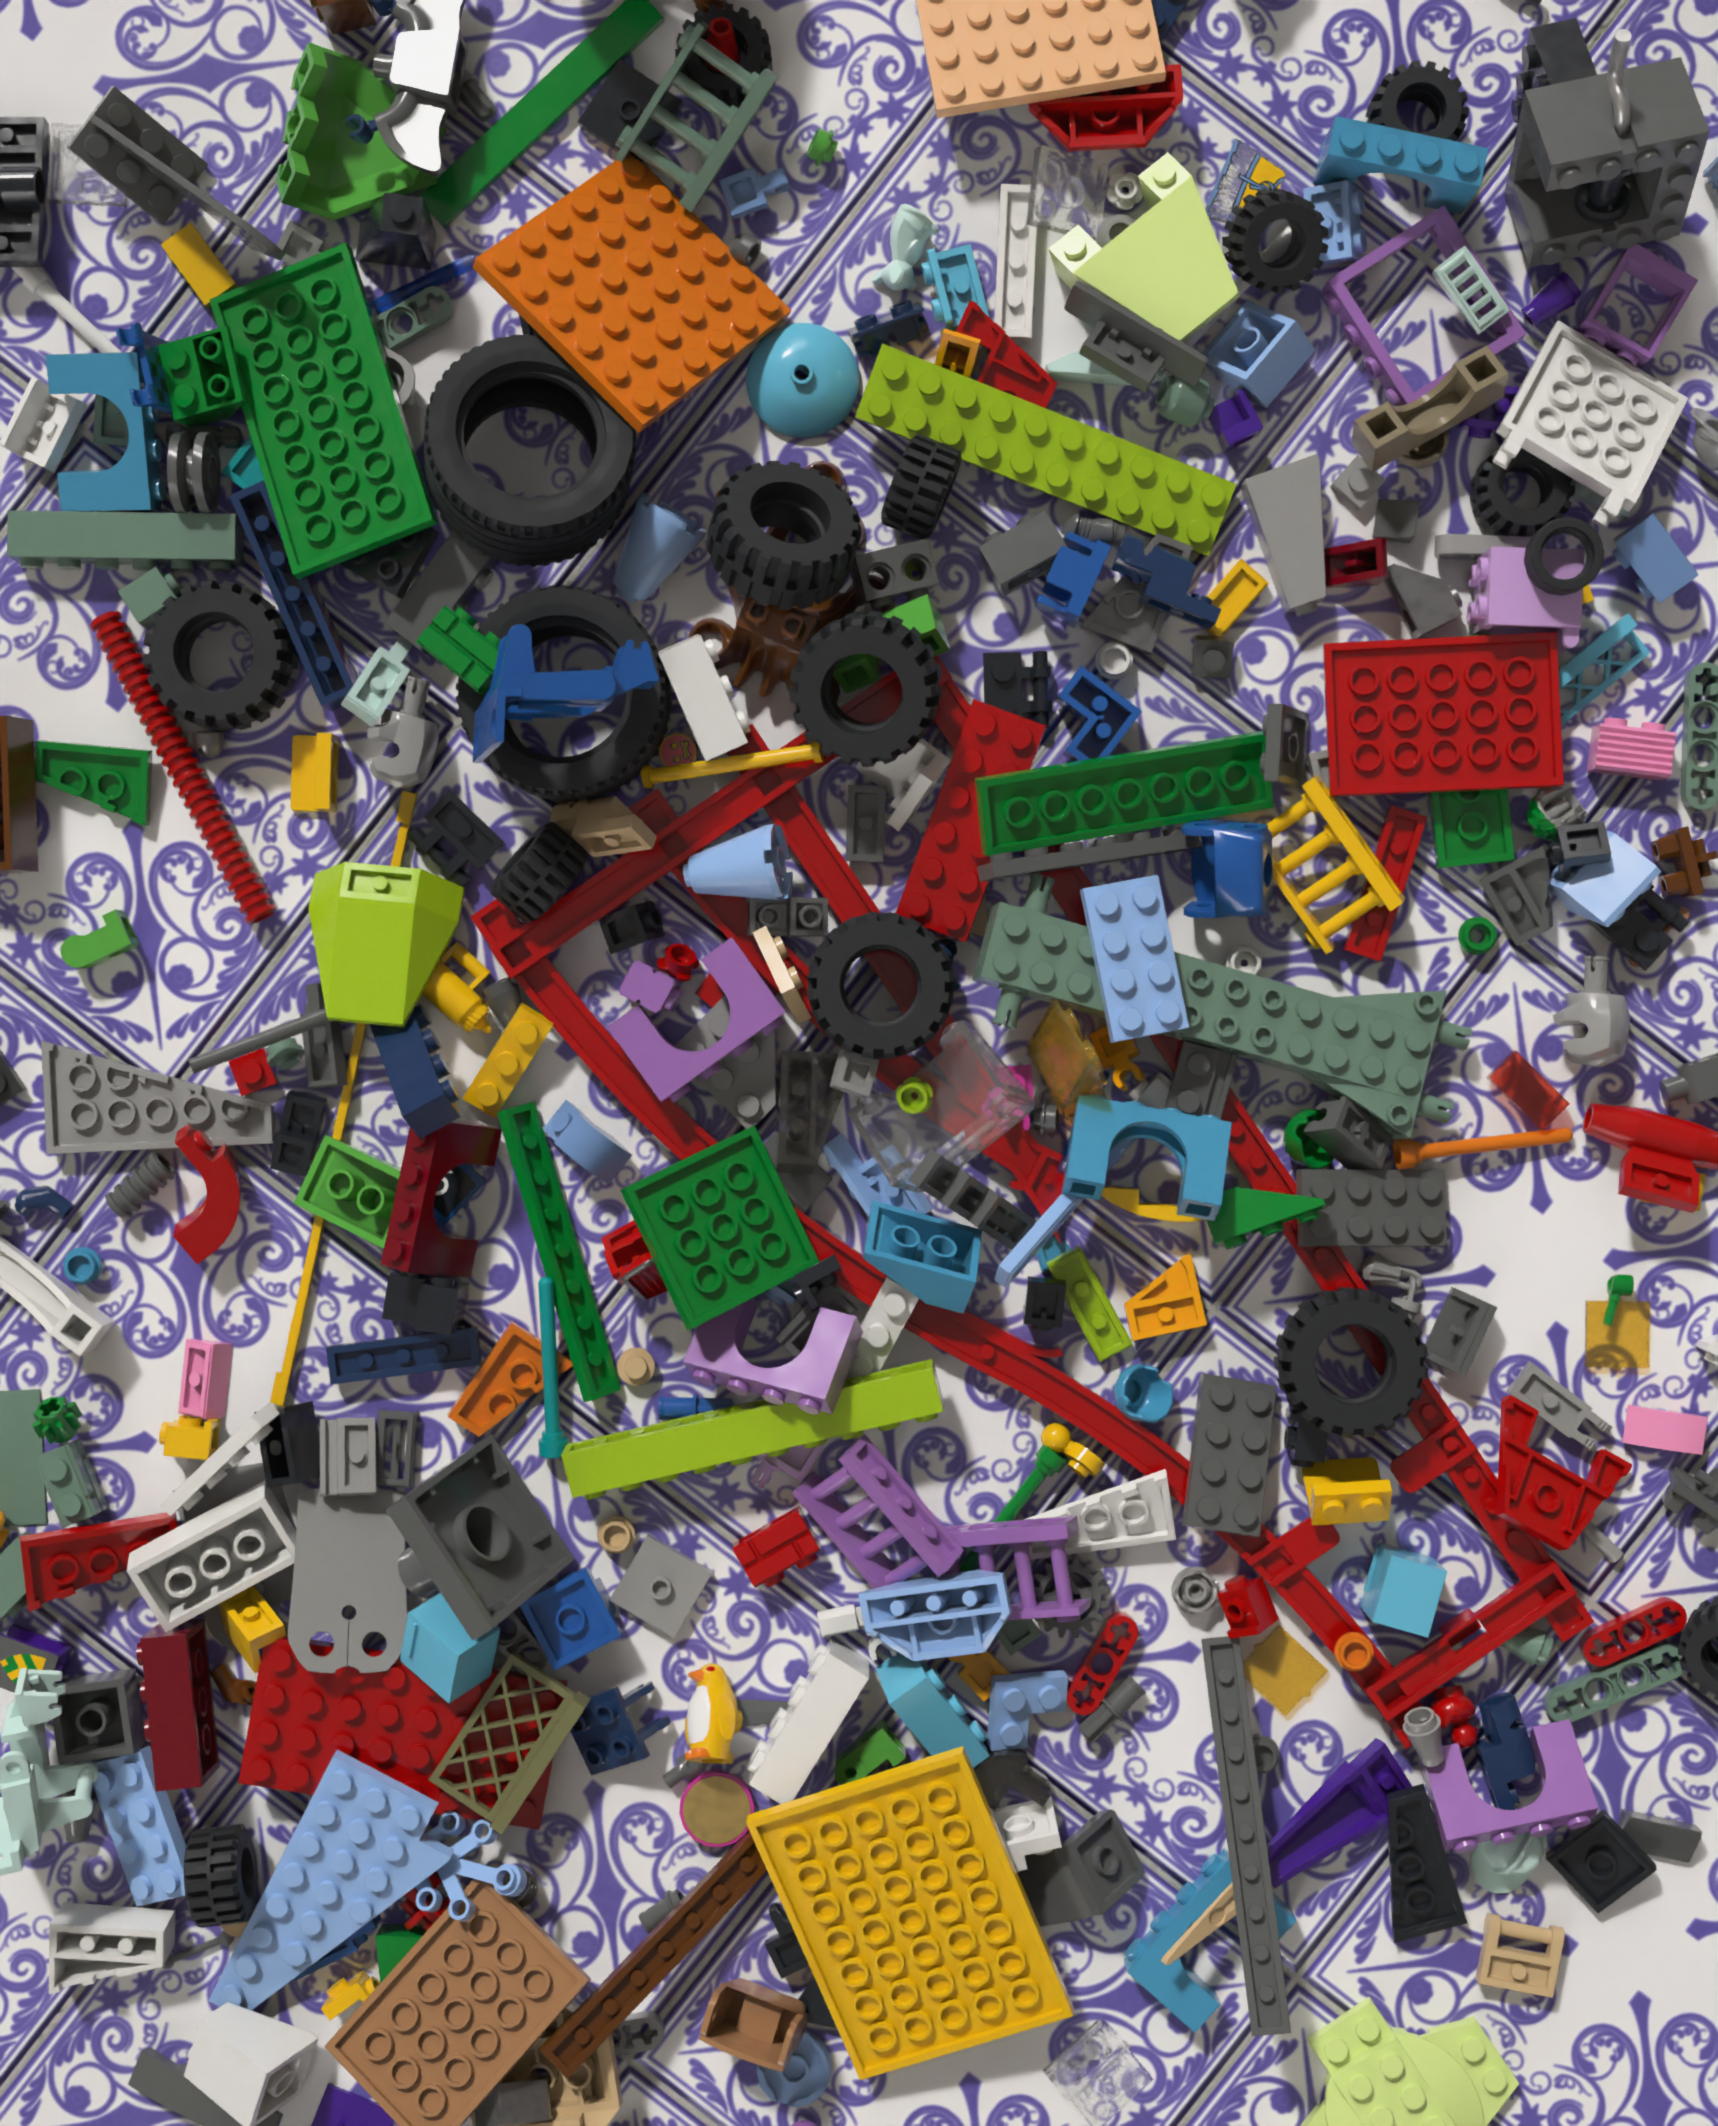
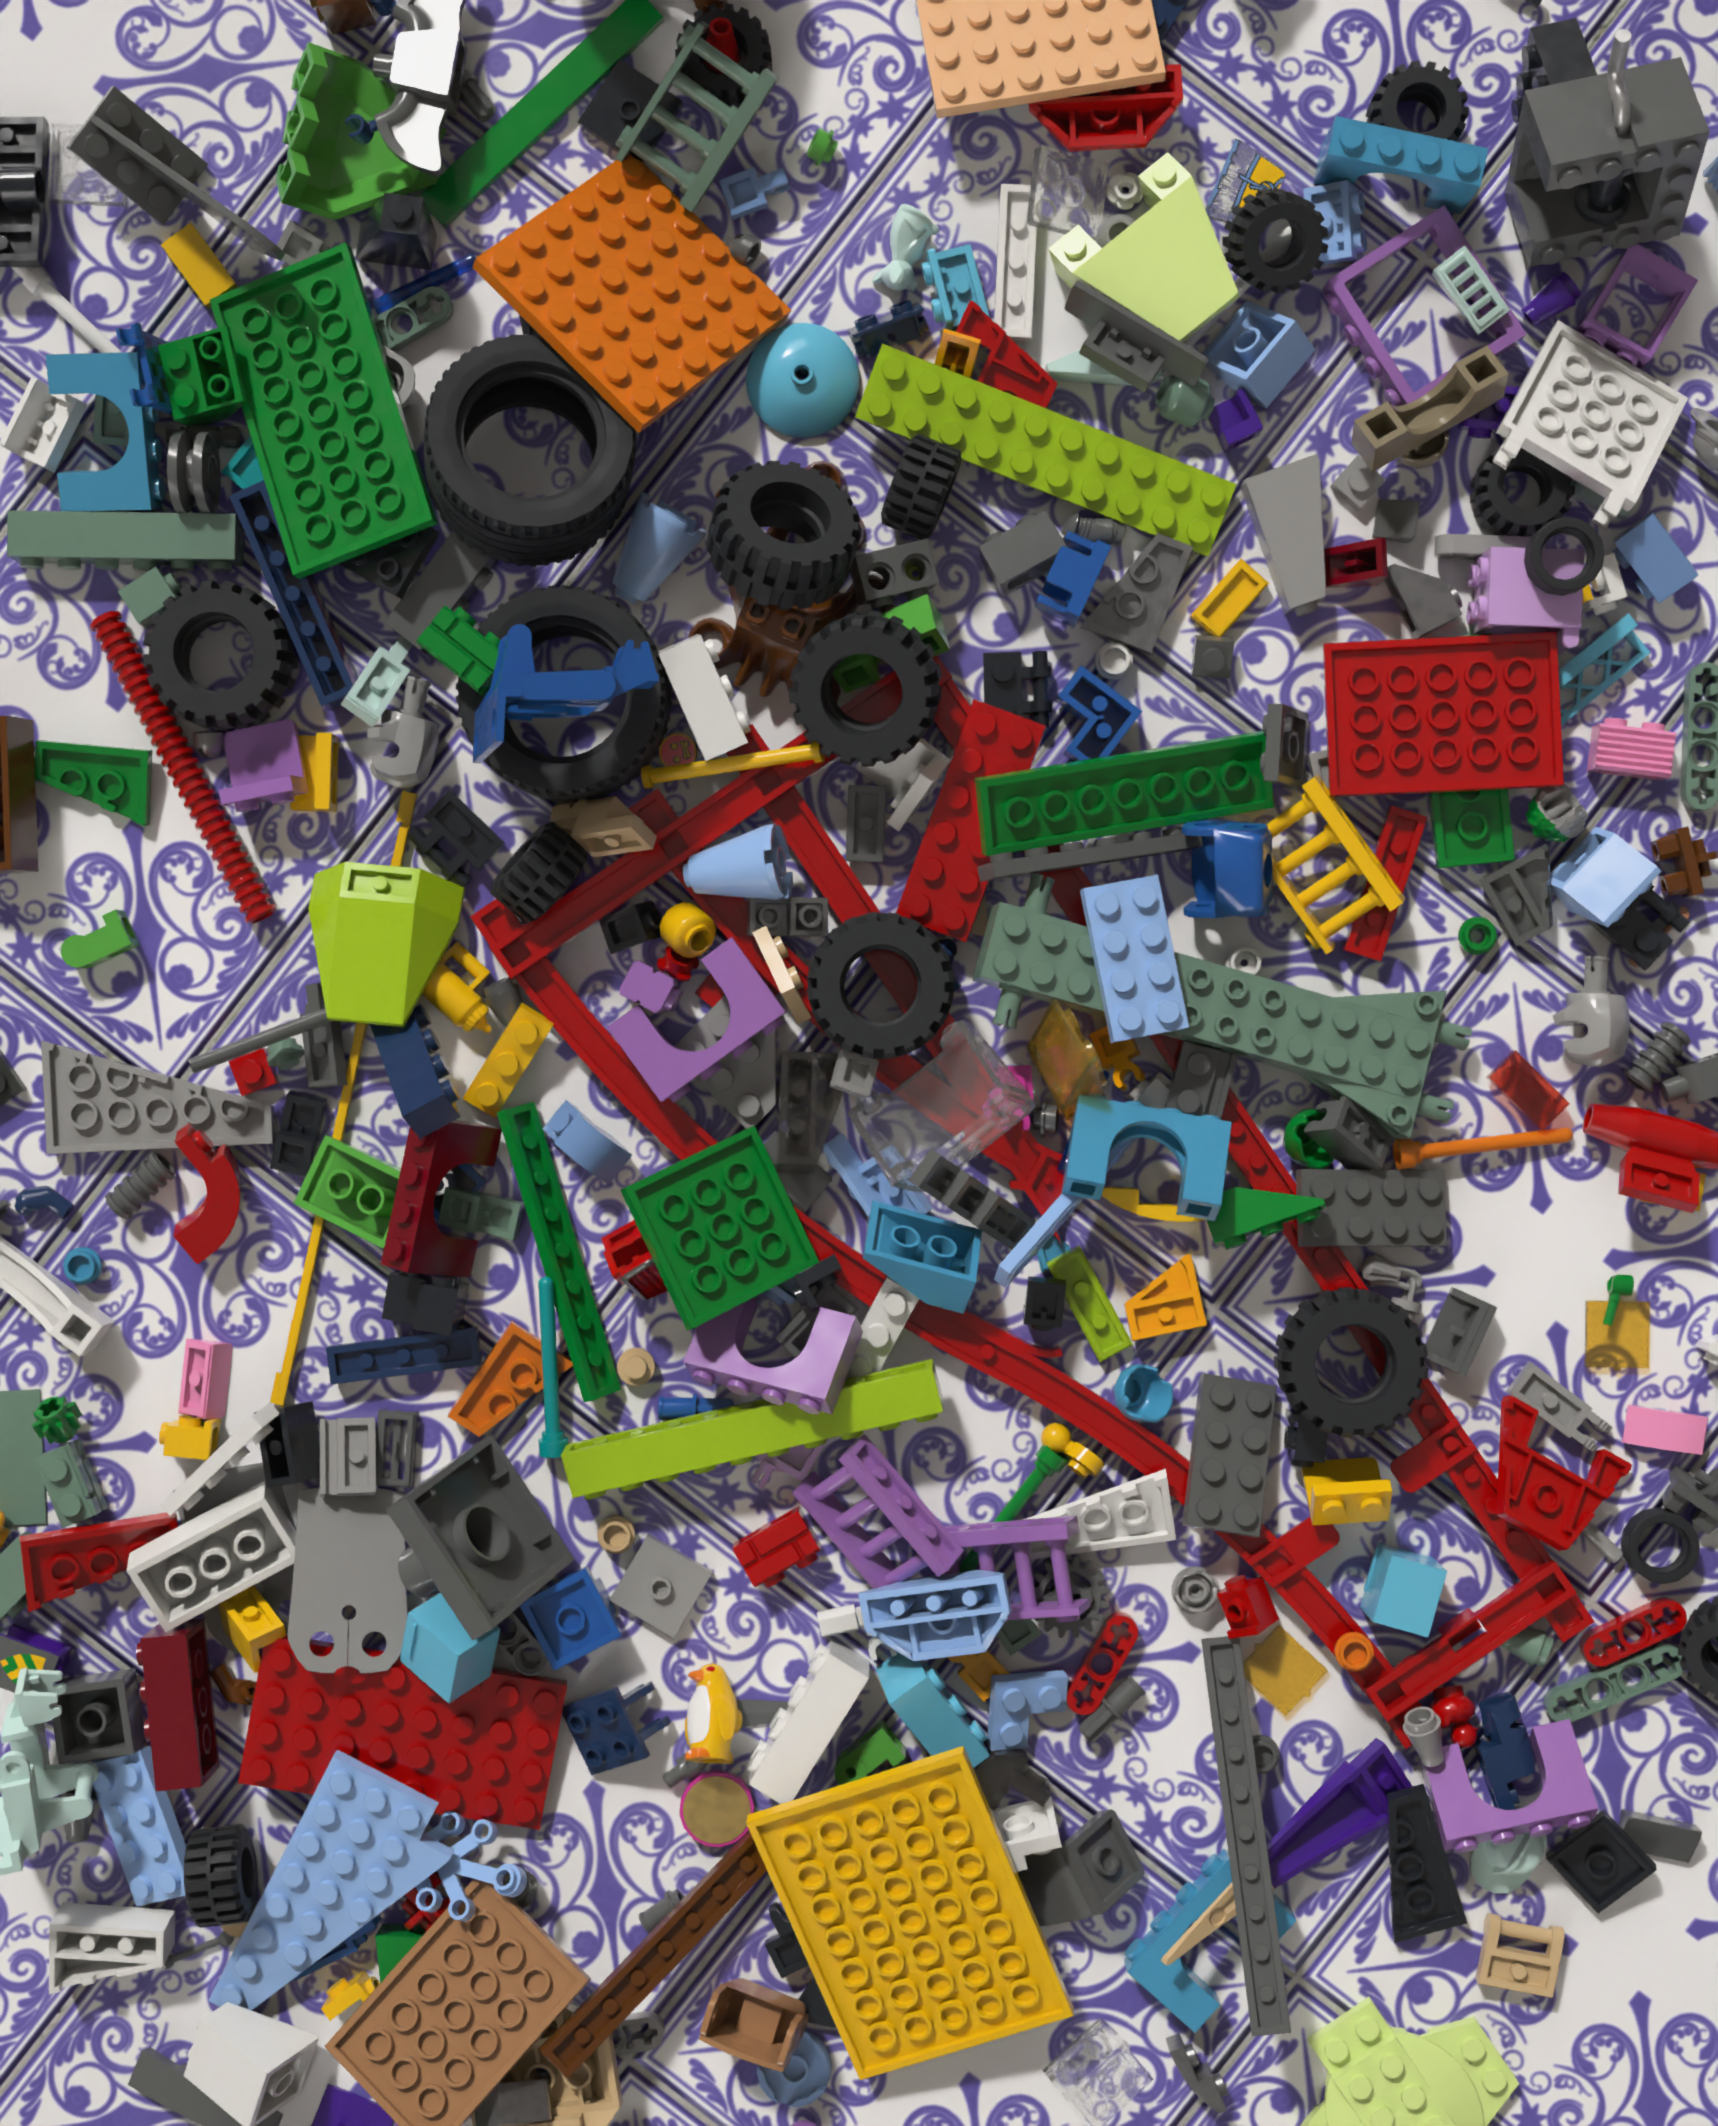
olive fence [429,1651,591,1835] -> none
lime plate [896,1077,933,1114] -> none
dark blue plate [1111,534,1221,630] -> none
black bracket [1549,821,1611,878] -> none
none -> medium lavender bracket [219,719,309,812]
none -> sand green slope [438,1187,525,1241]
none -> yellow head [660,902,716,958]
none -> flat silver slope [1166,2033,1228,2113]
none -> white bracket [1582,553,1628,616]
none -> black tyre [1621,1507,1700,1584]
none -> dark grey piece [1623,1022,1691,1093]

